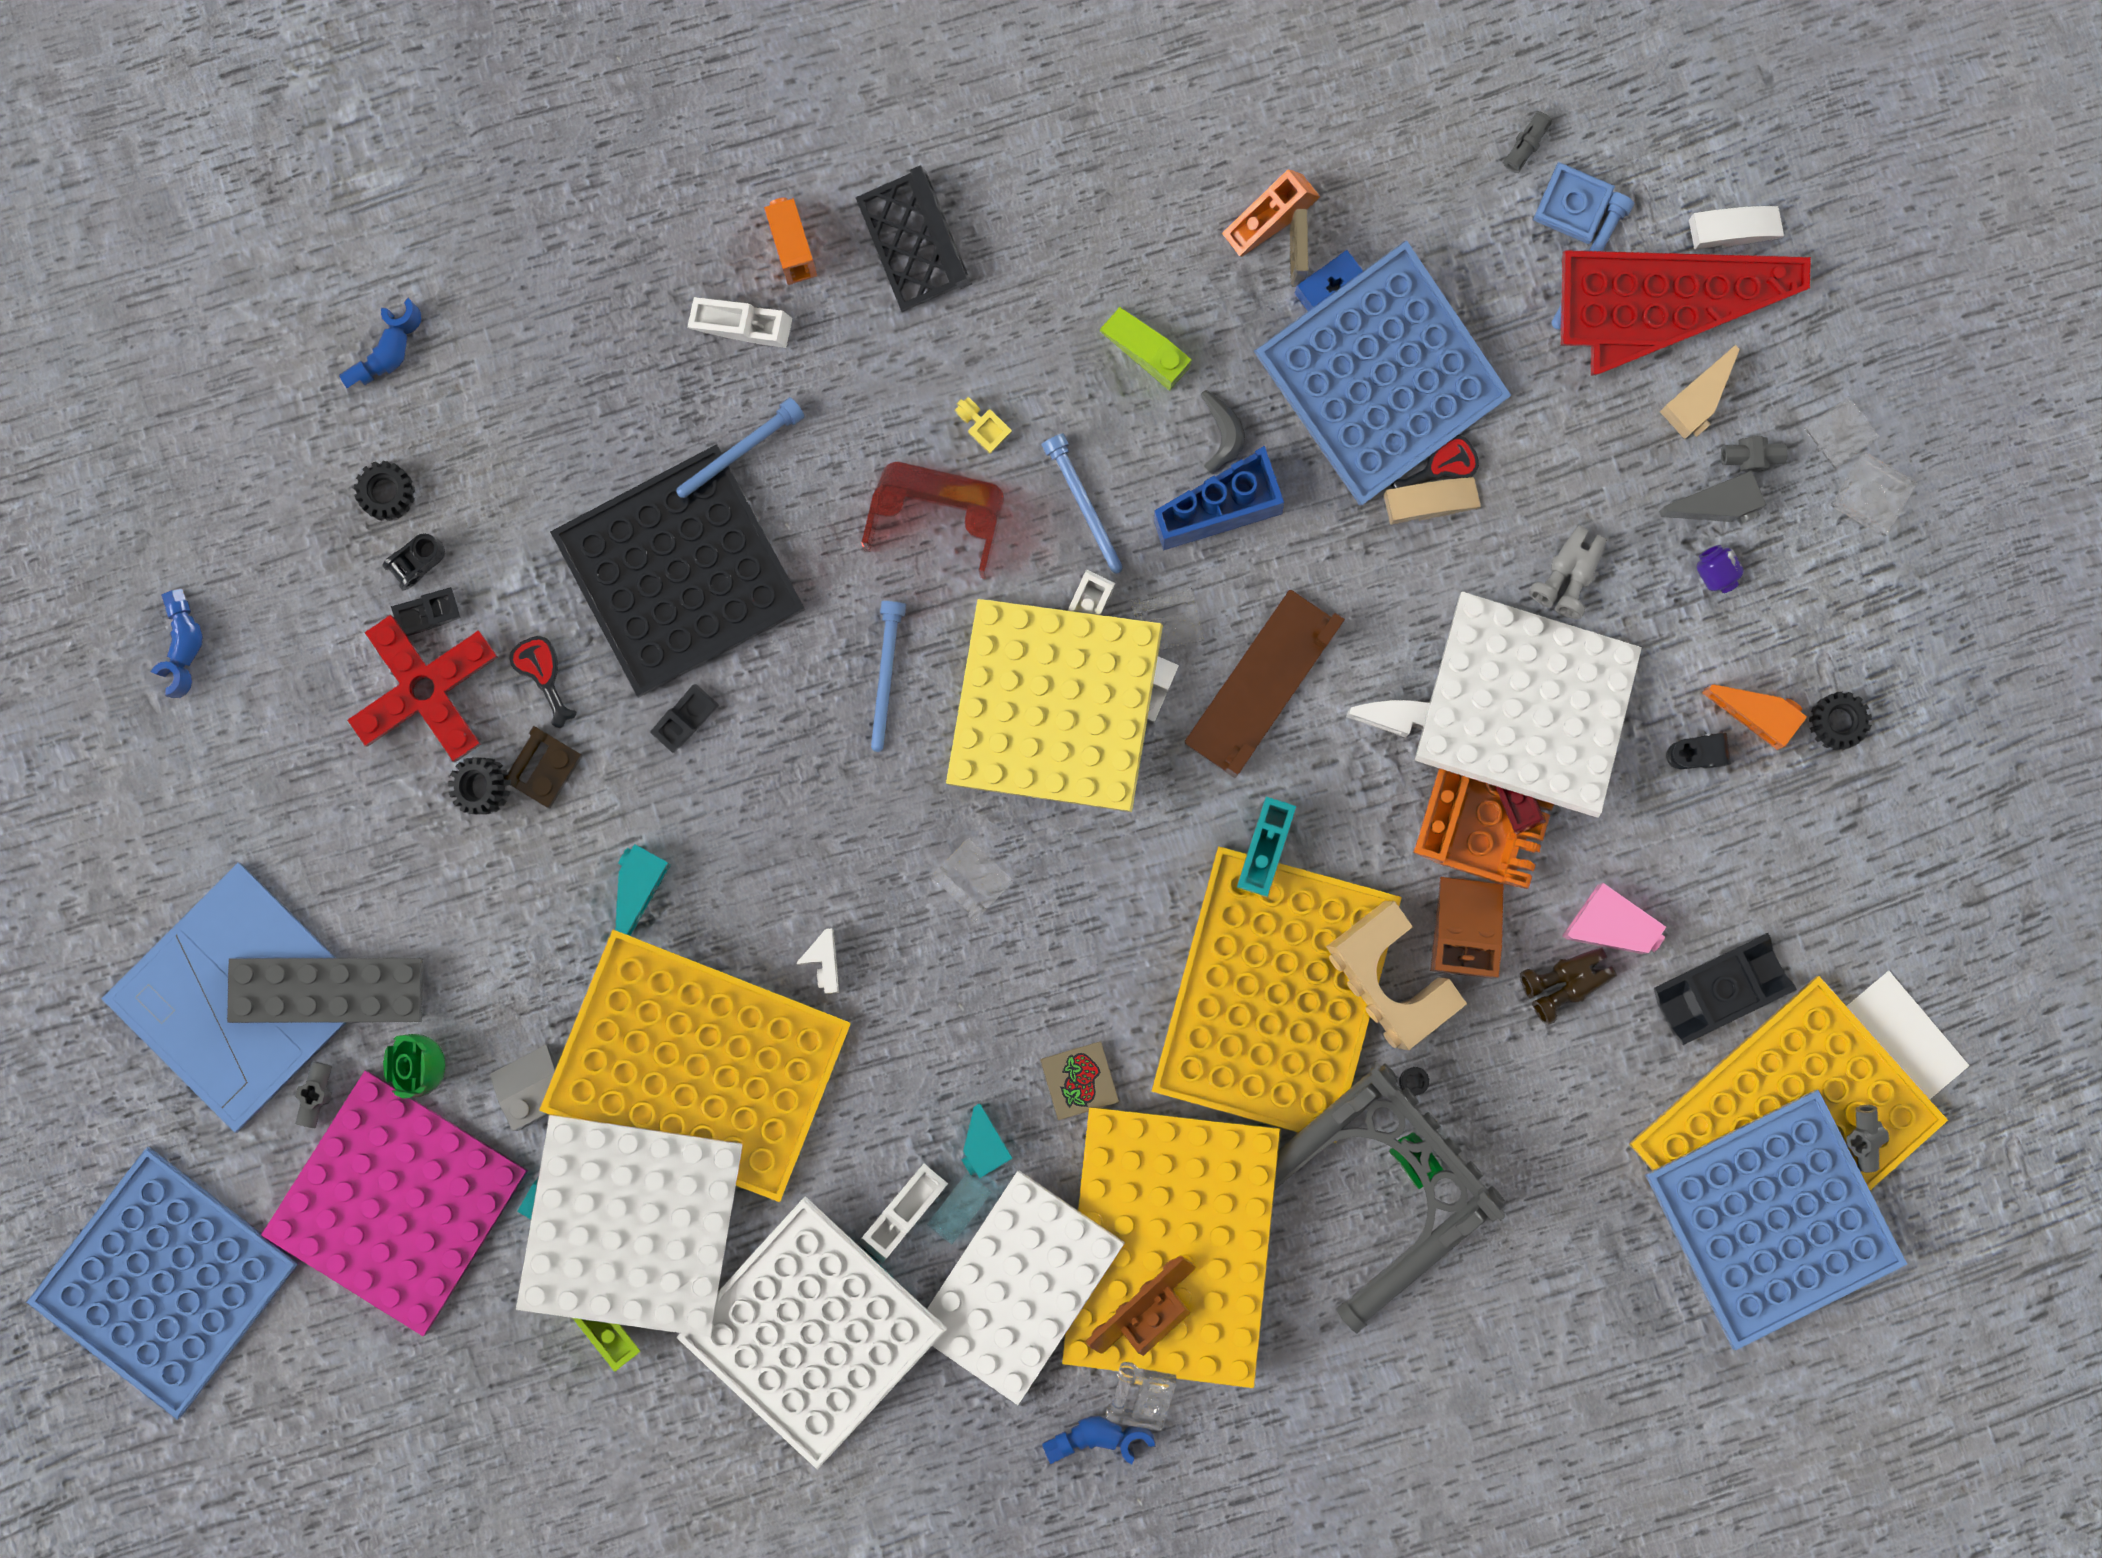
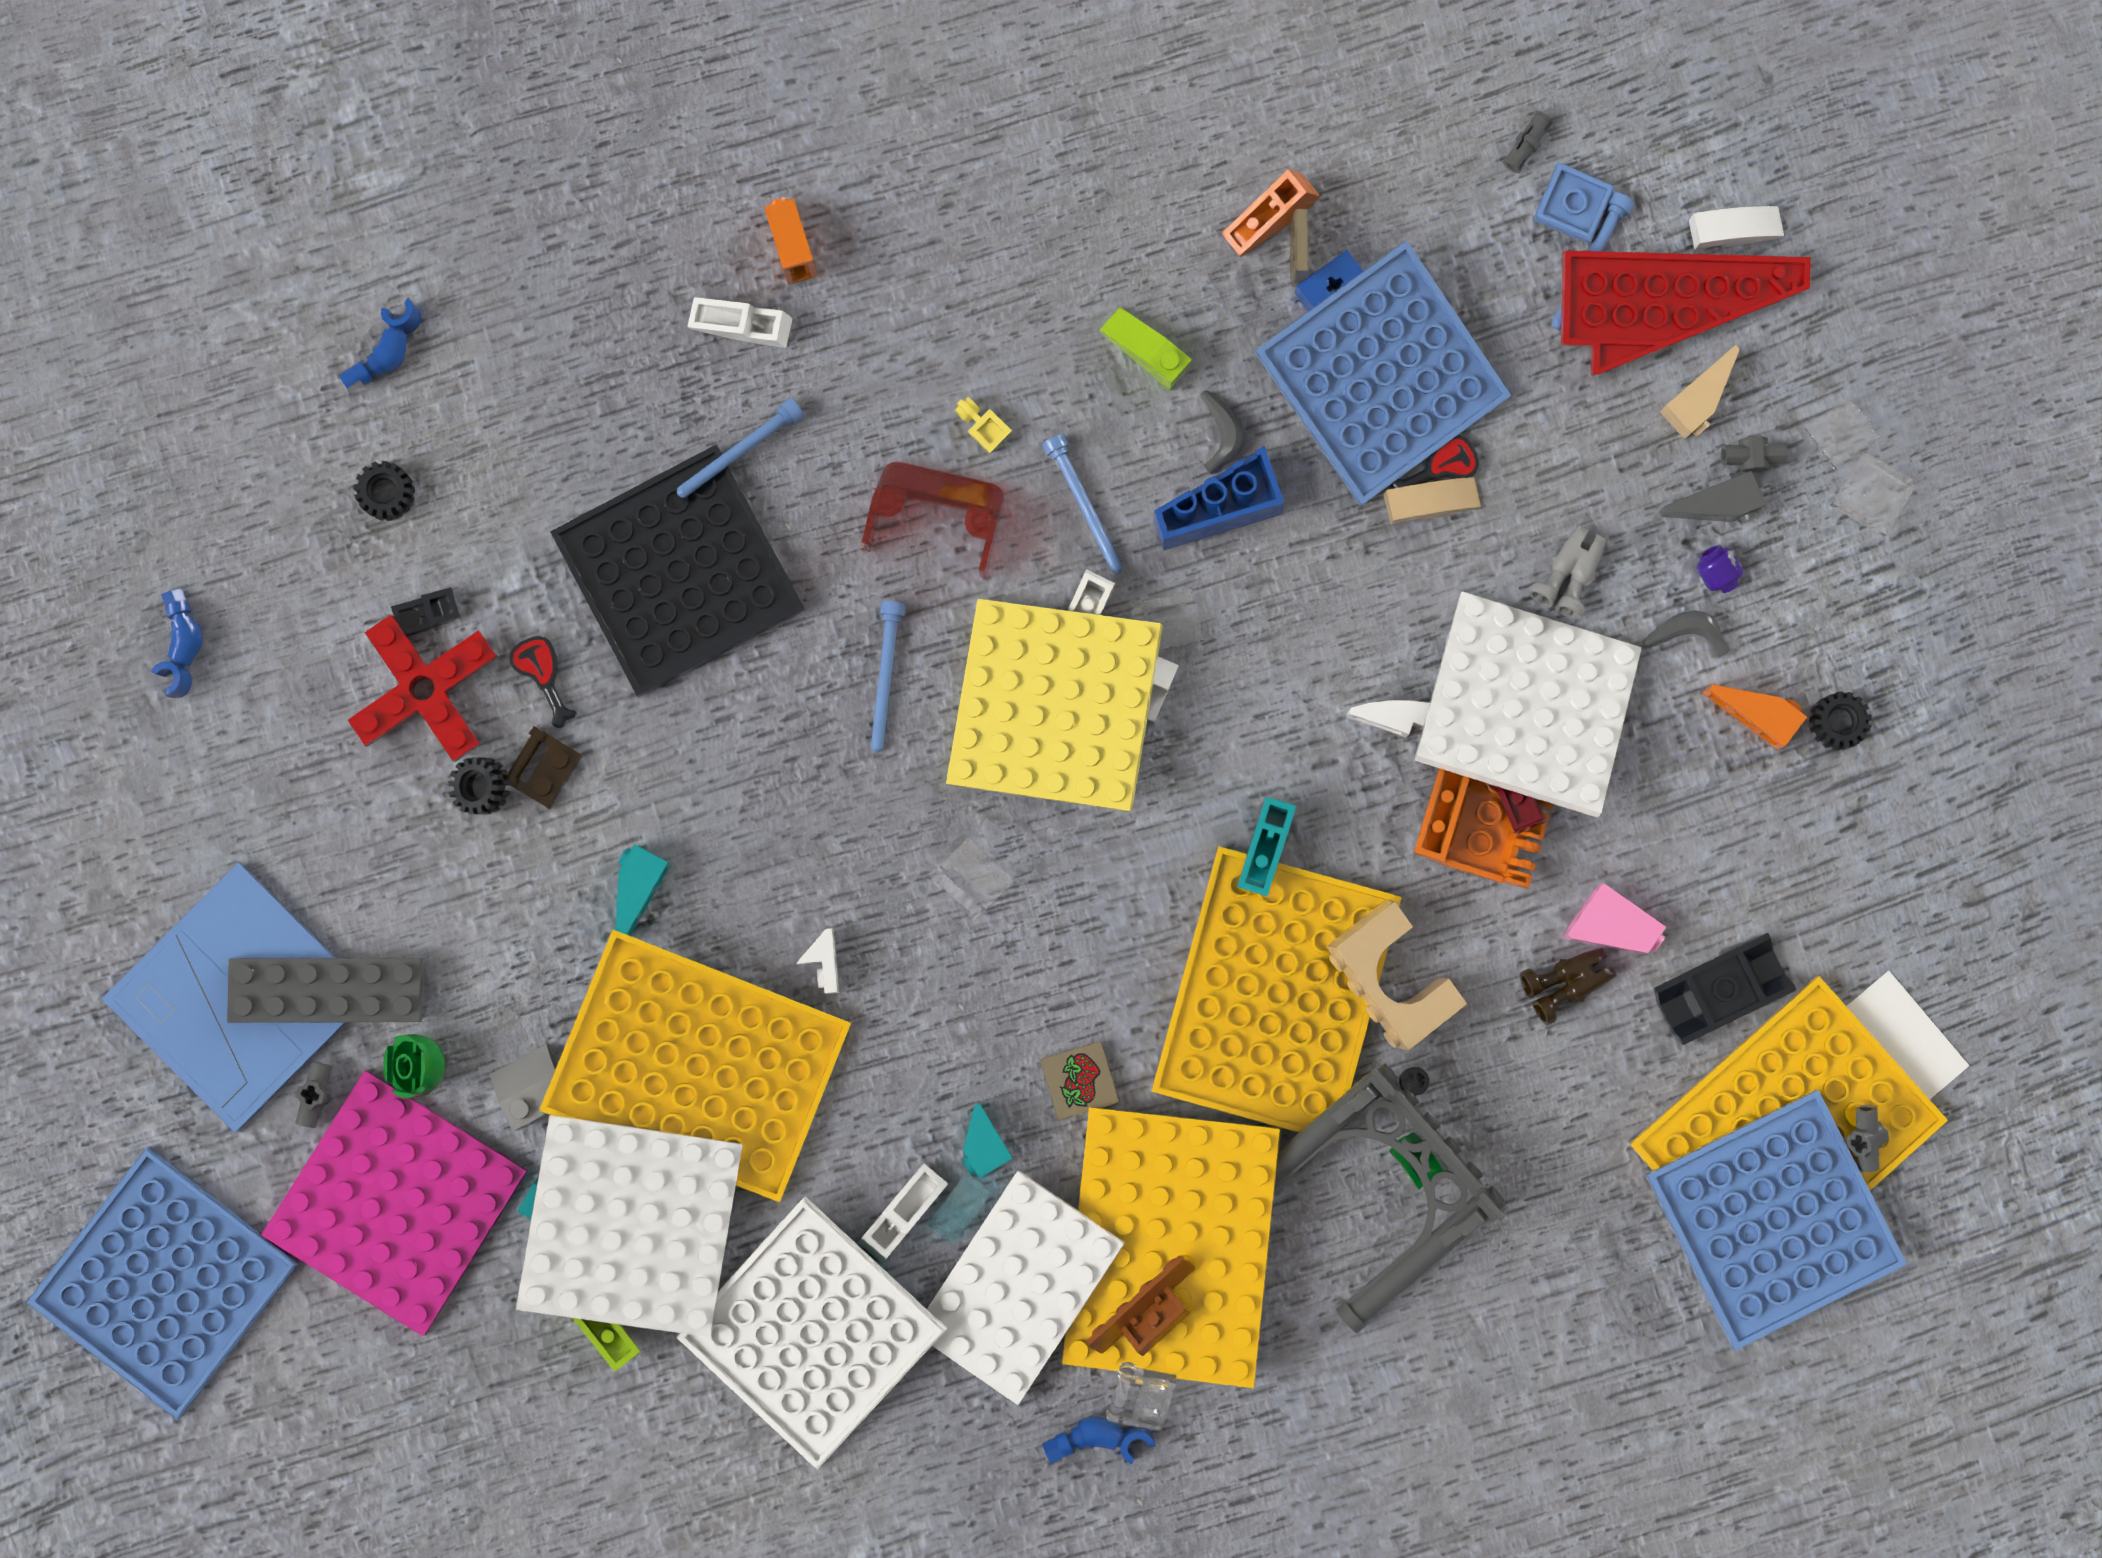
black piece [382,533,445,591] -> none
black slope [650,684,719,753] -> none
black fence [855,165,972,312] -> none
reddish brown bracket [1185,590,1345,778] -> none
dark orange slope [1430,877,1504,979] -> none
black piece [1666,733,1731,770] -> none
none -> dark grey piece [1643,610,1730,657]

